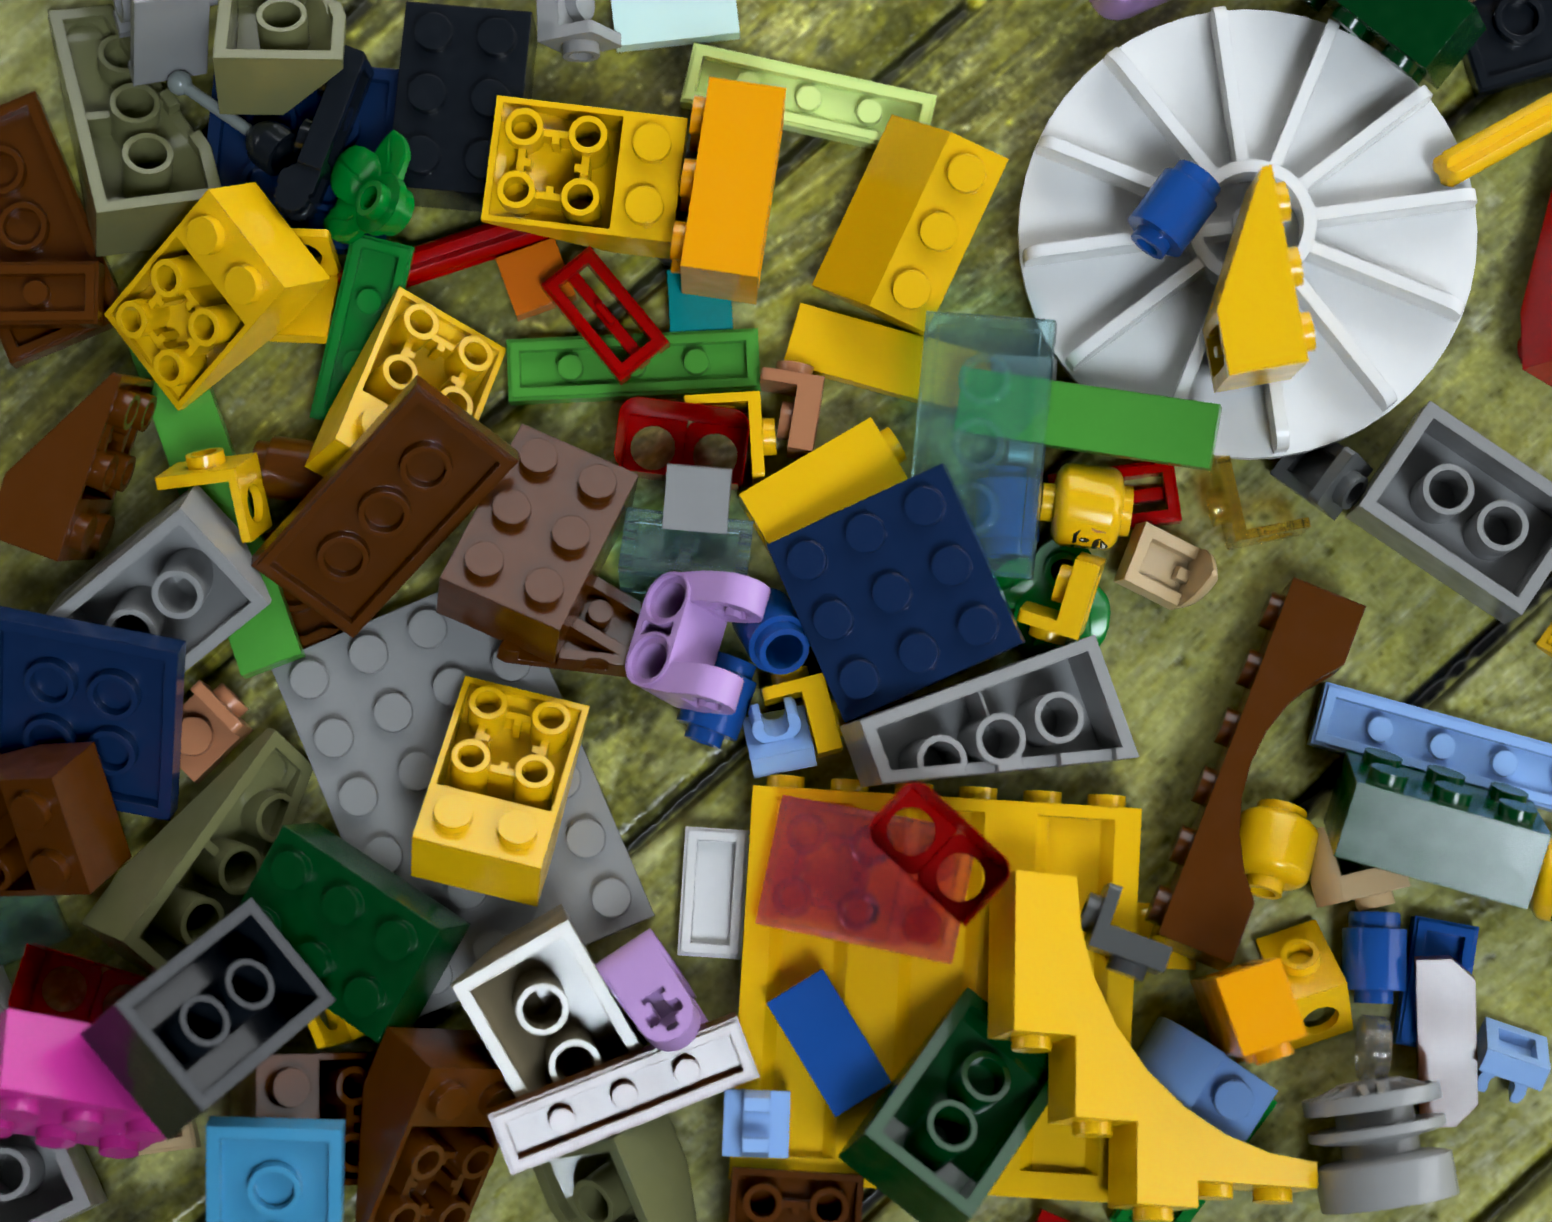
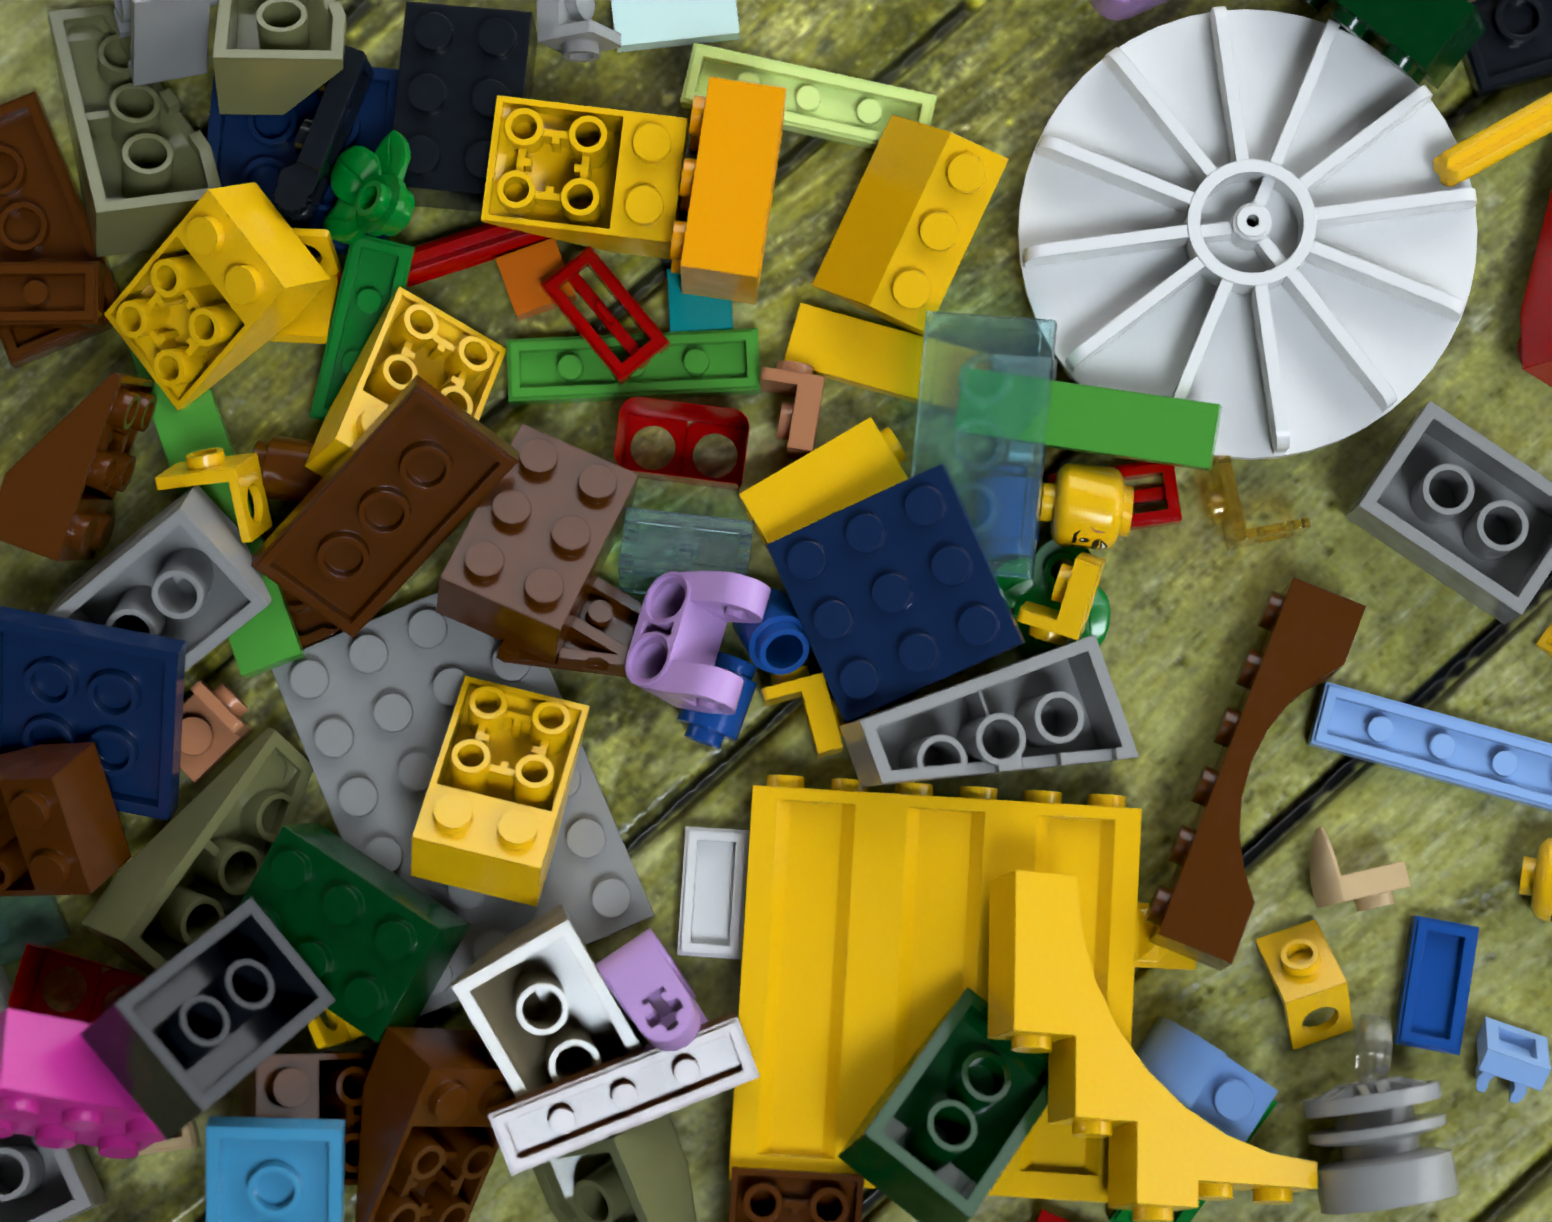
black hinge [167,70,298,177] -> none
light grey tile [662,463,733,534] -> none
yellow bracket [684,391,777,485] -> none
light blue tile [722,1089,791,1159] -> none
light blue tile [743,696,817,779] -> none
clear pink slope [755,795,974,965] -> none
blue tile [767,969,892,1117] -> none
red piece [866,782,1010,927] -> none
dark grey bracket [1080,883,1173,982] -> none
tan plate [1113,521,1218,610] -> none
blue brick [1128,160,1221,259] -> none
light orange brick [1190,957,1308,1065] -> none
yellow slope [1202,164,1316,393] -> none
yellow head [1240,799,1318,900] -> none
dark grey bracket [1270,442,1373,521] -> none
brick [1324,747,1552,910] -> none
blue brick [1341,911,1407,1004] -> none
piece [1414,955,1478,1128] -> none

